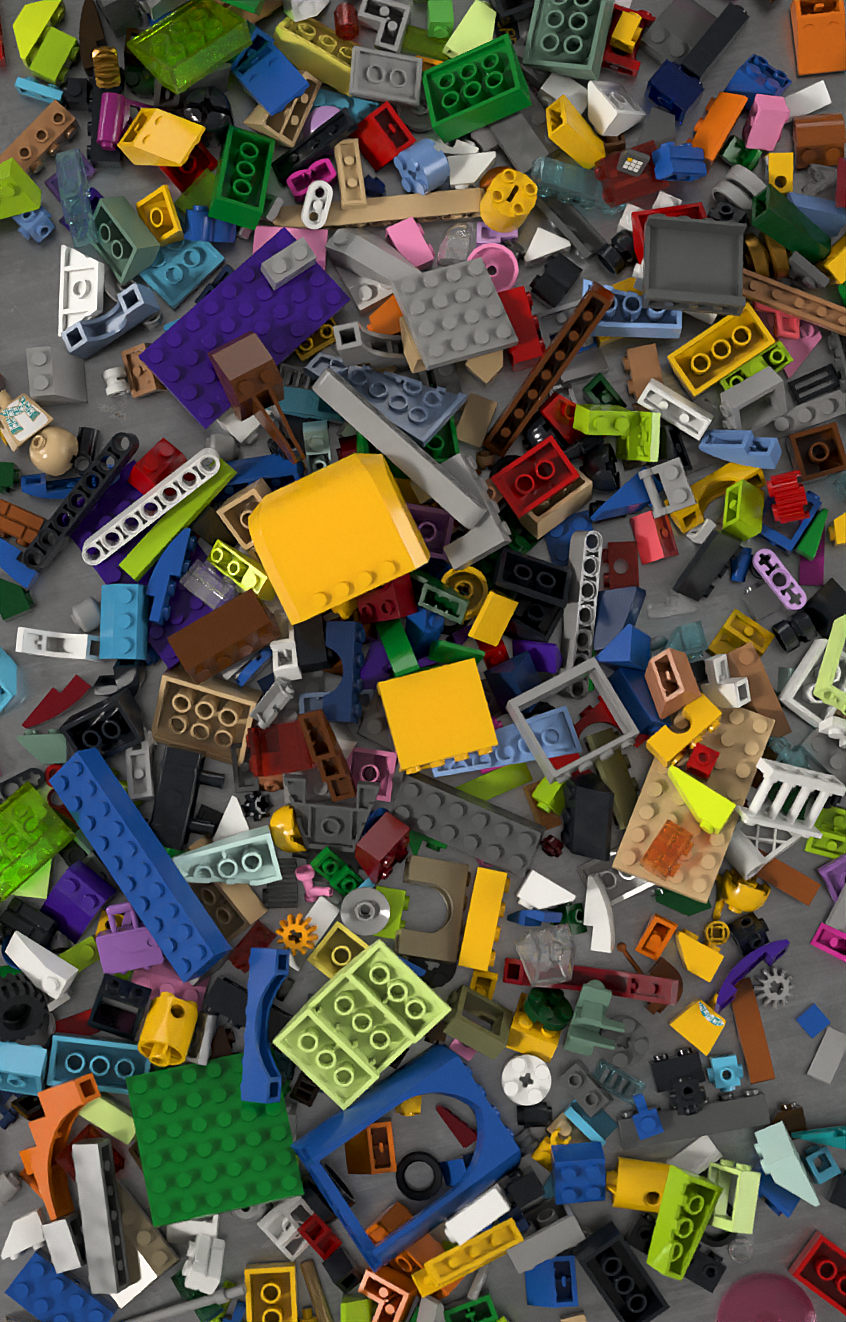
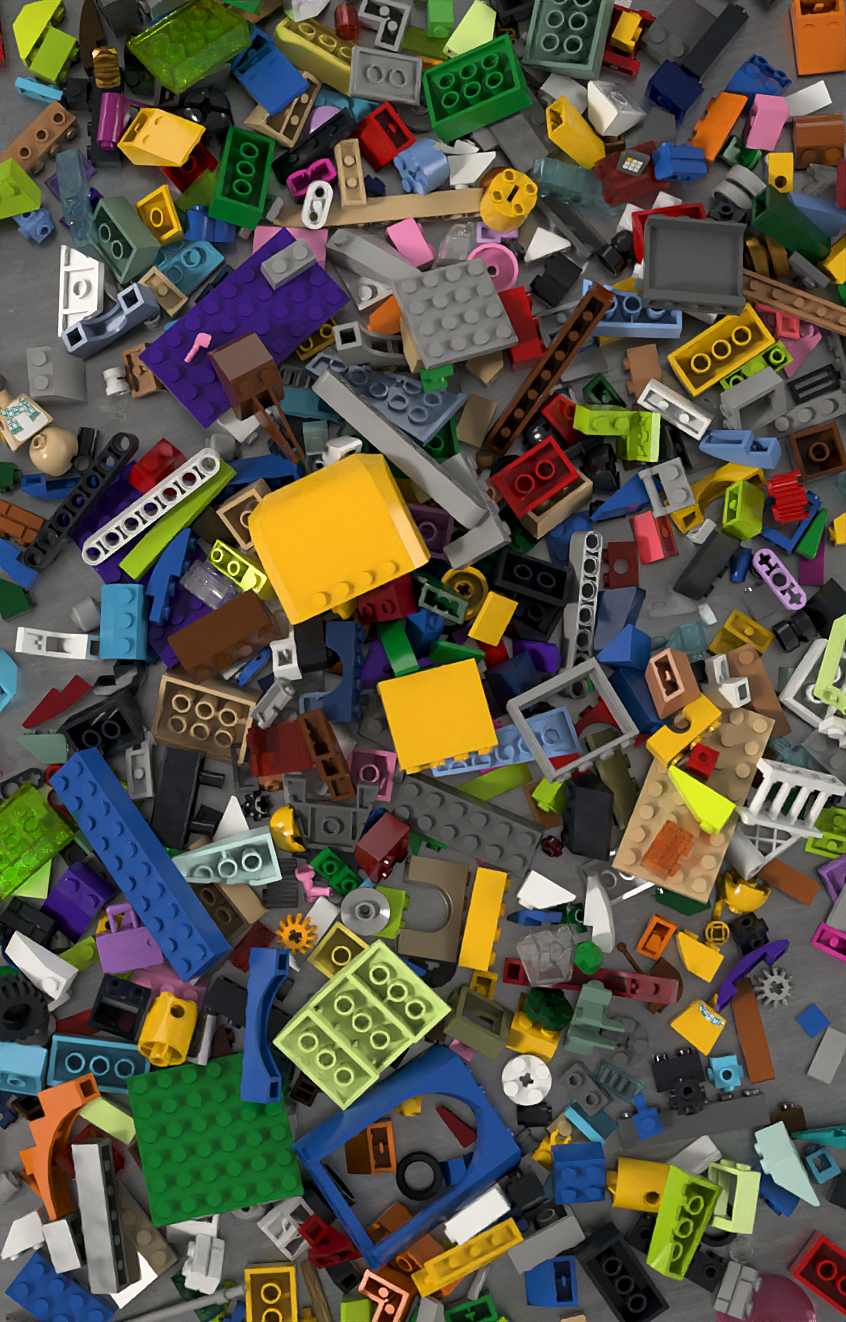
none -> tan plate [137,266,189,318]
none -> bright pink hand [184,332,212,363]
none -> dark red slope [307,1226,363,1269]
none -> white slope [322,435,362,466]
none -> green bracket [419,364,454,393]
none -> green rock [574,941,604,974]
none -> white tile [696,602,717,627]
none -> light grey brick [713,1260,762,1321]

